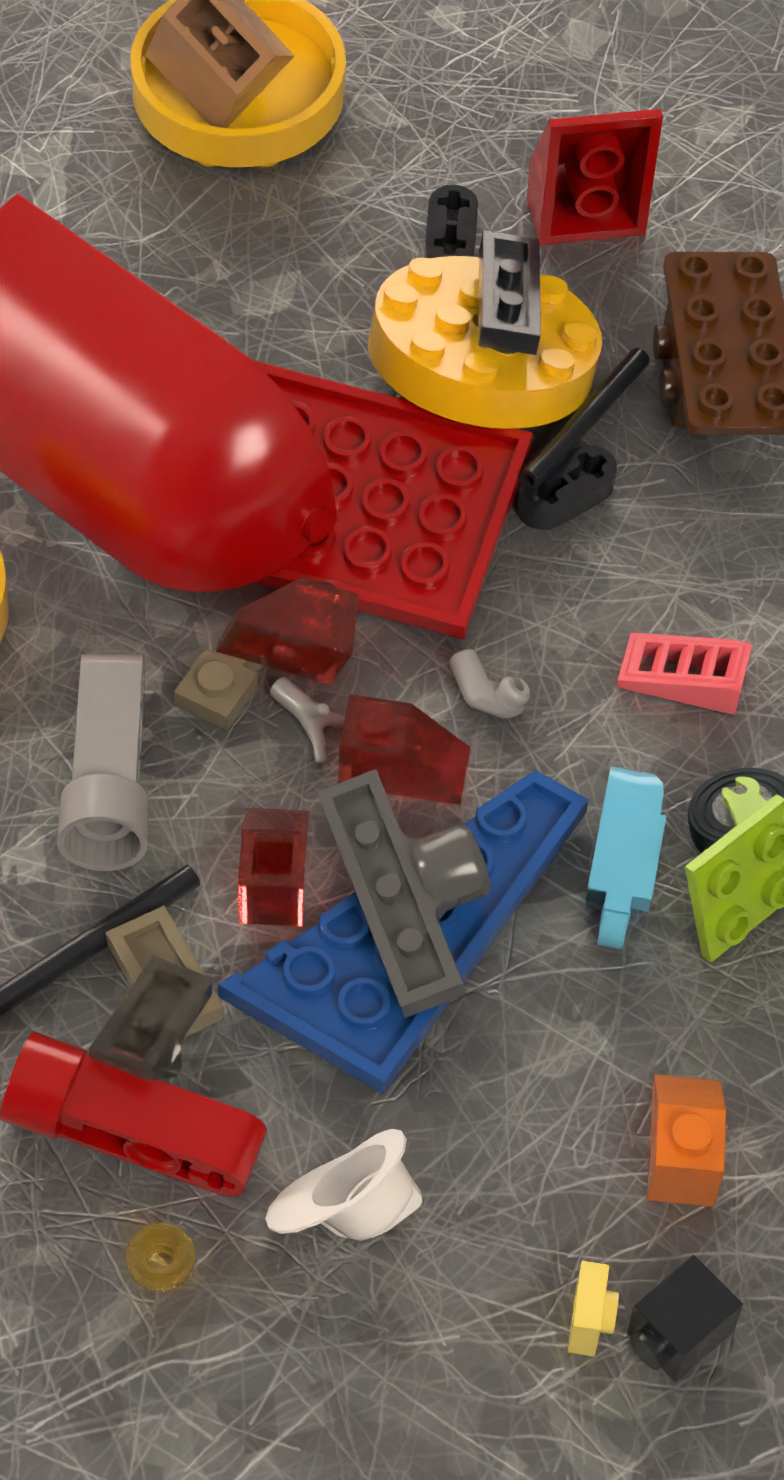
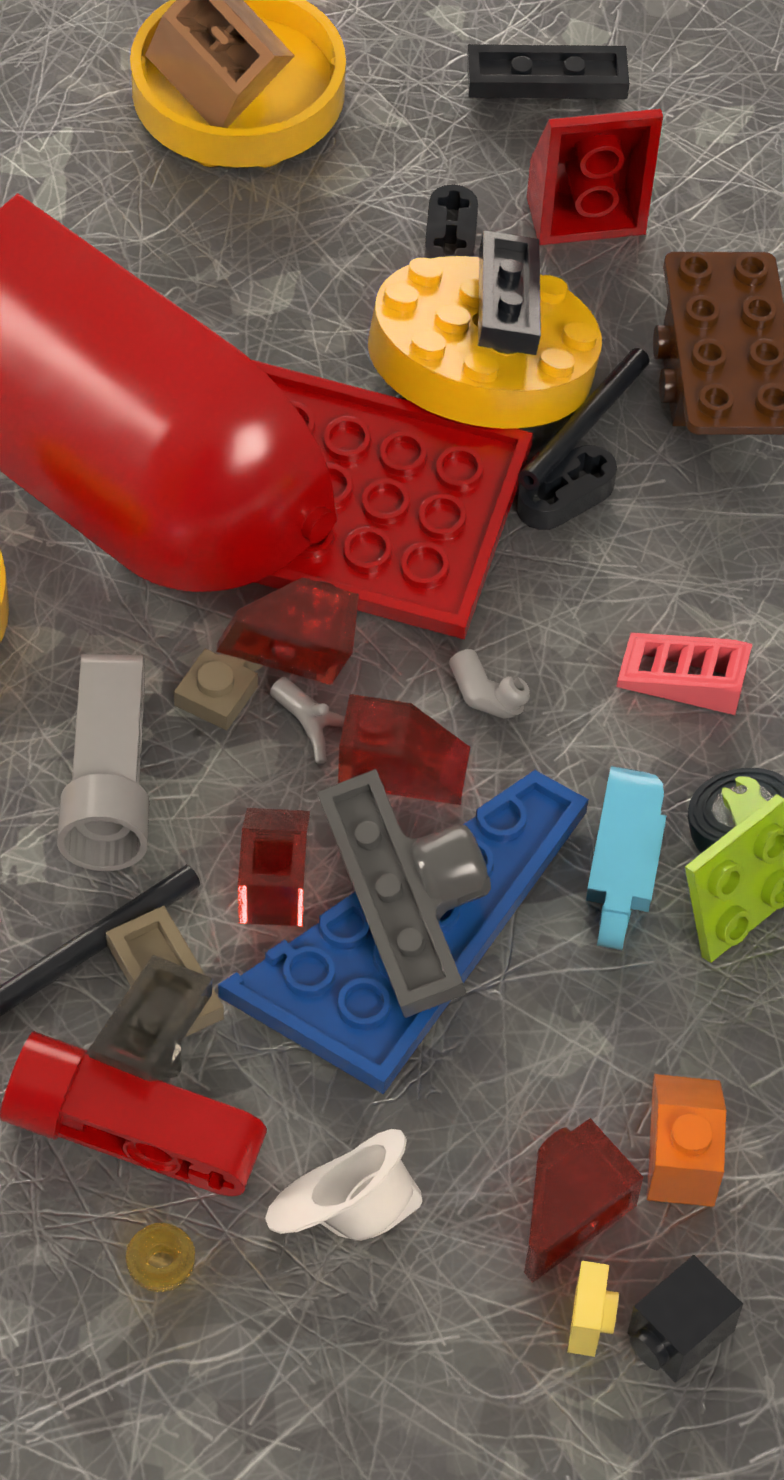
none -> black plate [467,44,630,99]
none -> clear red slope [524,1118,643,1283]

